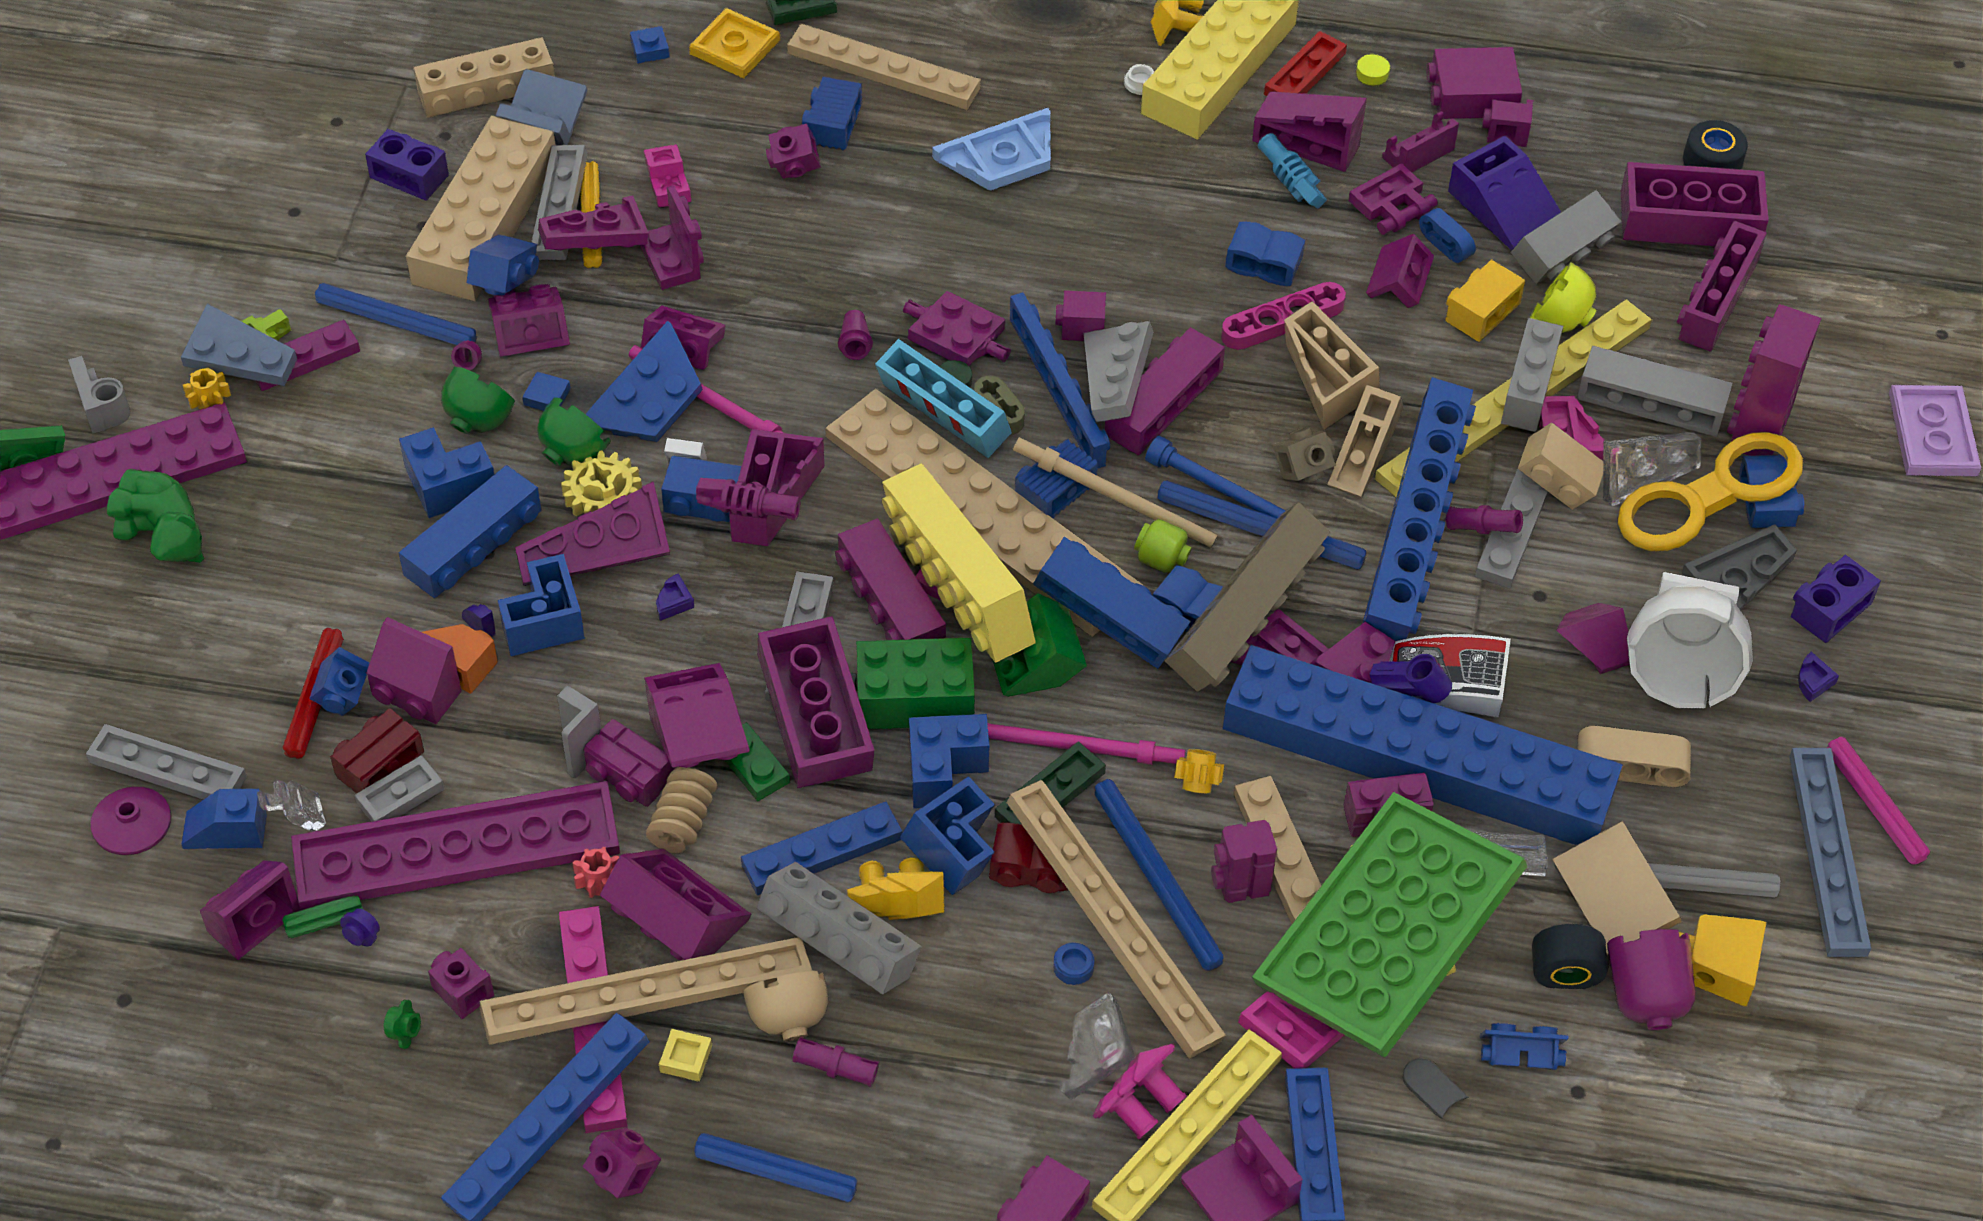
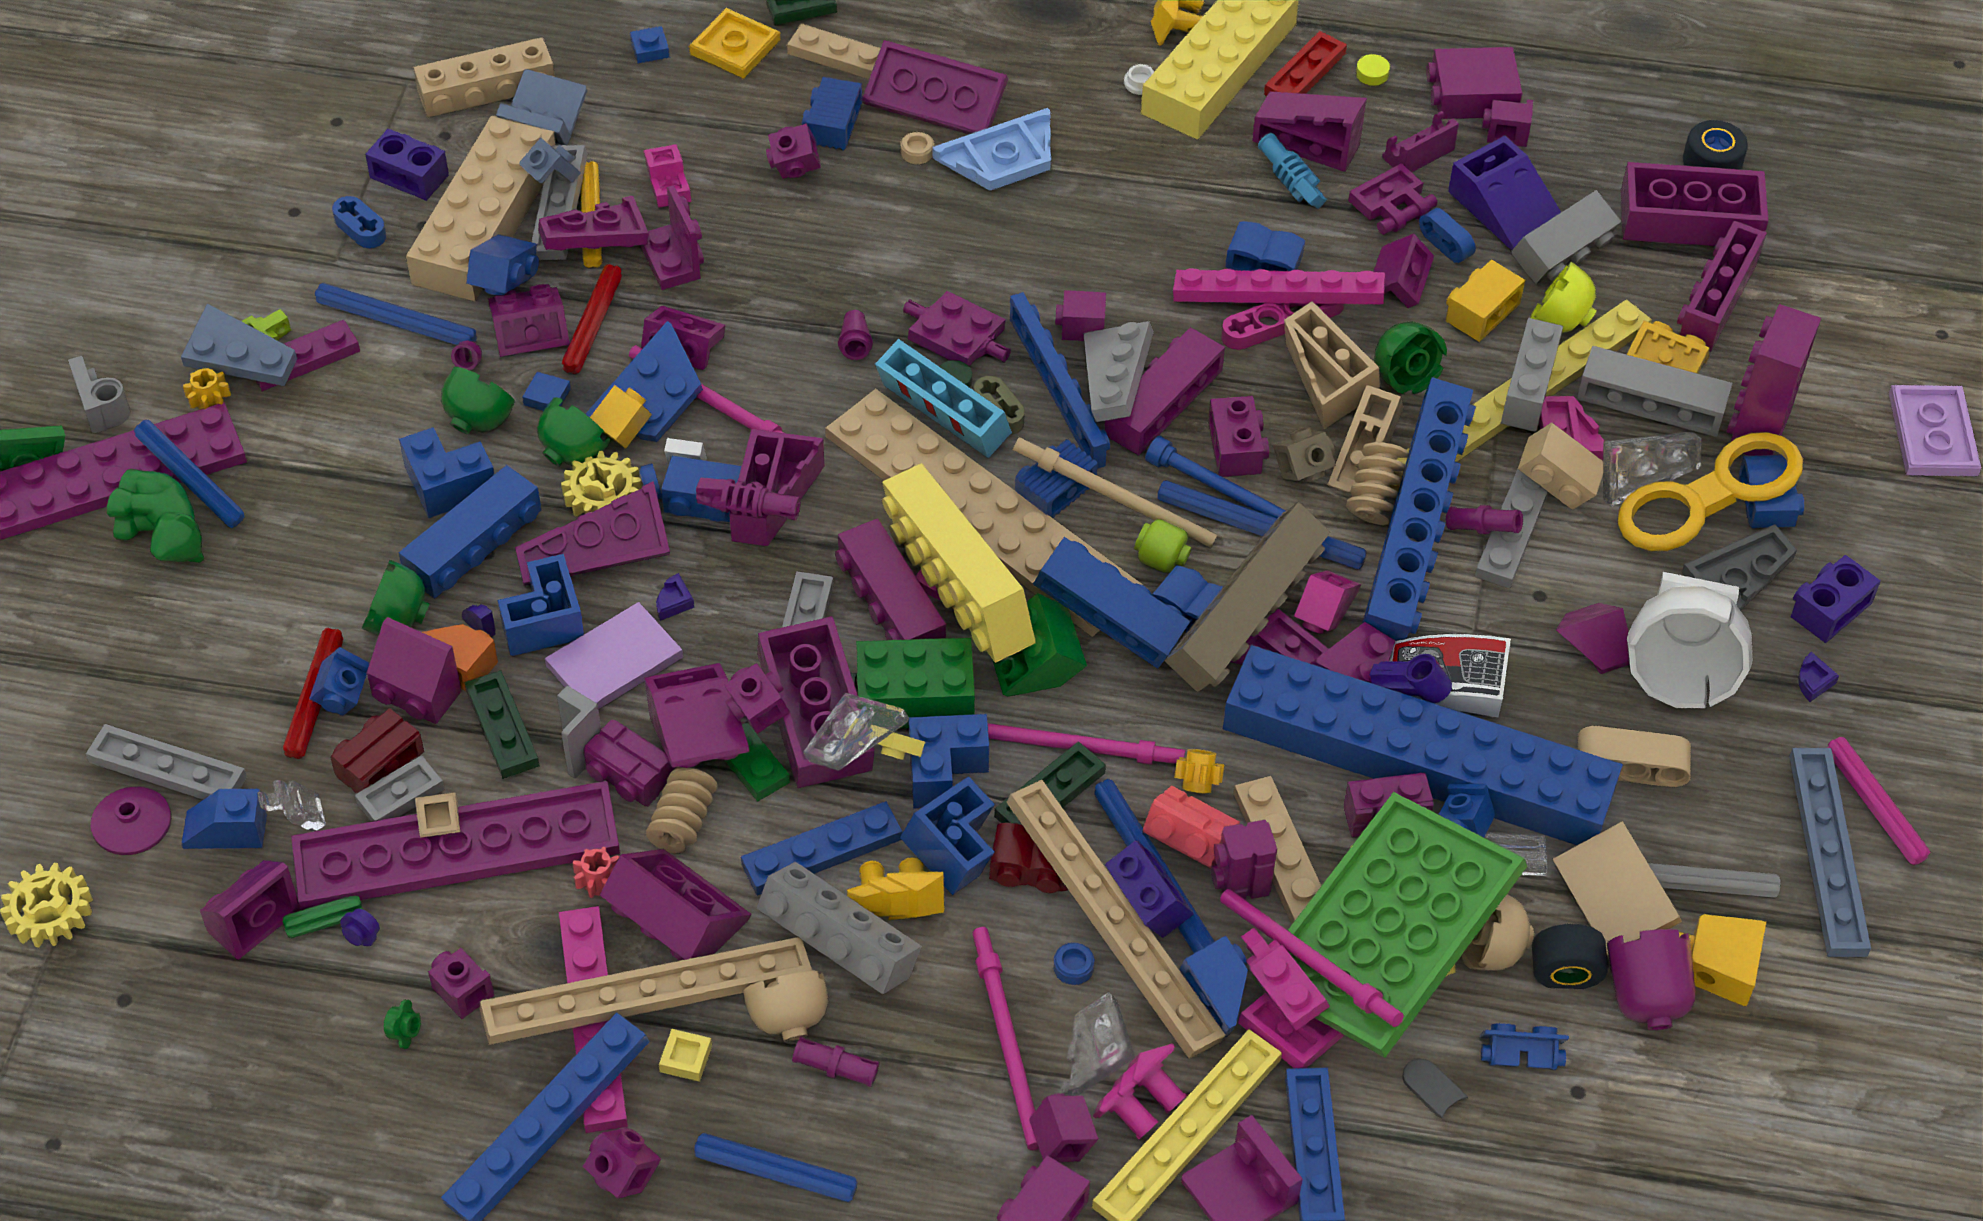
none -> light yellow gear [0,863,93,948]
none -> blue axle [134,419,245,528]
none -> blue beam [332,196,386,248]
none -> green cylinder [362,560,430,635]
none -> tan slope [415,793,460,838]
none -> dark green plate [464,670,540,779]
none -> sand blue bracket [519,138,581,183]
none -> lavender tile [545,602,683,709]
none -> red axle [562,264,622,374]
none -> yellow brick [590,385,652,449]
none -> blue tile [639,463,662,500]
none -> magenta brick [724,663,789,734]
none -> clear wing [803,693,909,770]
none -> magenta tile [862,40,1008,135]
none -> light yellow plate [868,726,925,760]
none -> tan tile [901,132,934,164]
none -> dark pink bar [972,927,1039,1150]
none -> magenta brick [1029,1093,1098,1162]
none -> dark purple brick [1104,840,1194,938]
none -> coral brick [1142,786,1240,869]
none -> dark pink plate [1173,268,1385,304]
none -> blue slope [1179,936,1248,1039]
none -> magenta brick [1208,396,1269,477]
none -> dark pink bar [1220,889,1404,1027]
none -> dark pink hinge [1241,928,1330,1031]
none -> dark pink slope [1294,570,1361,634]
none -> tan piece [1346,442,1409,525]
none -> green cylinder [1374,321,1447,394]
none -> blue brick [1438,783,1496,837]
none -> tan cylinder [1461,894,1534,971]
none -> yellow bracket [1627,320,1709,374]

